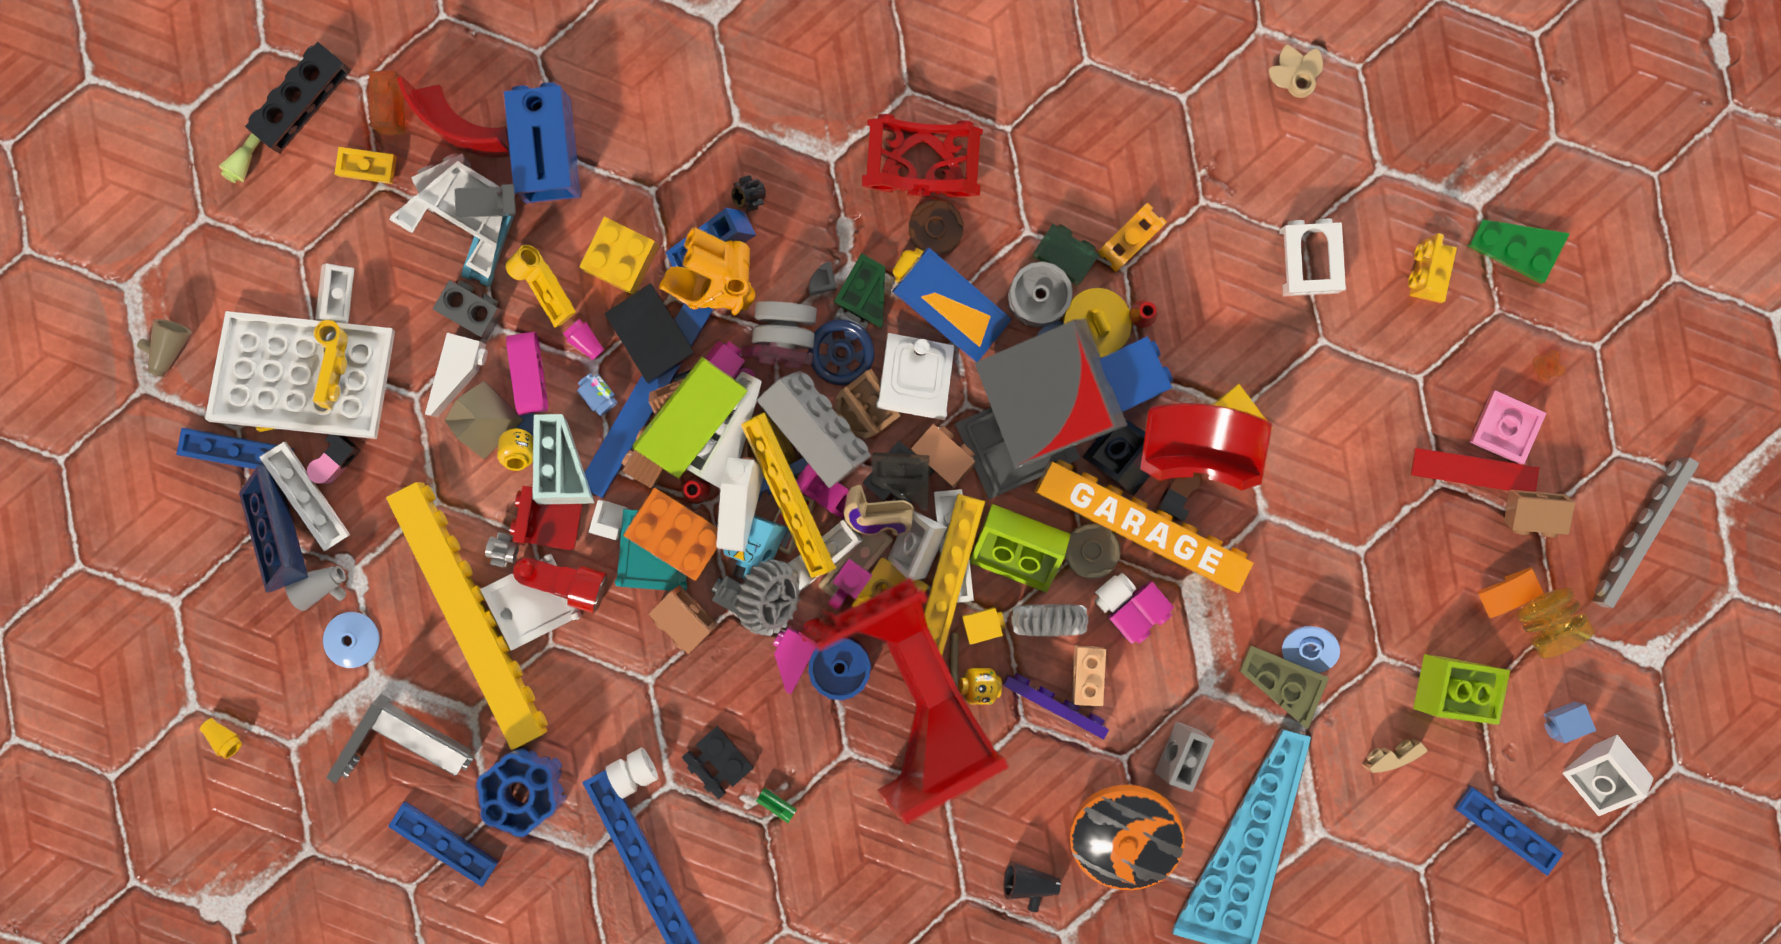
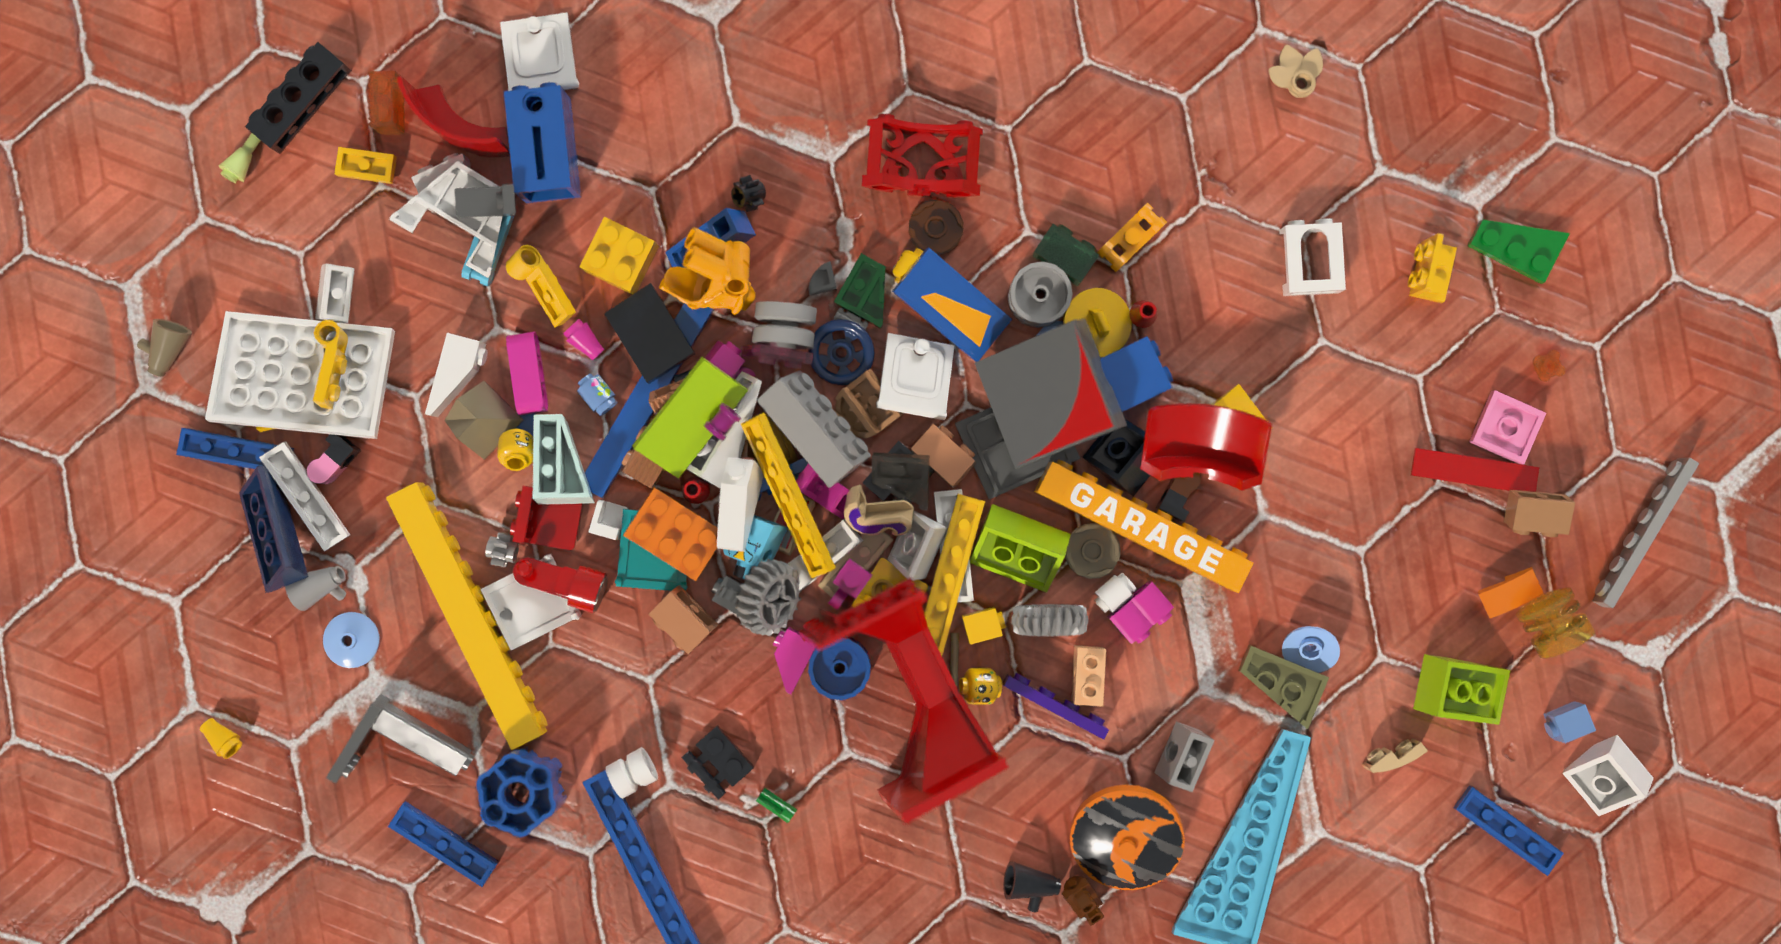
dark grey brick [433,280,504,340] -> none
none -> white container [500,13,579,91]
none -> magenta bush [704,403,742,441]
none -> reddish brown hips [1061,876,1105,926]

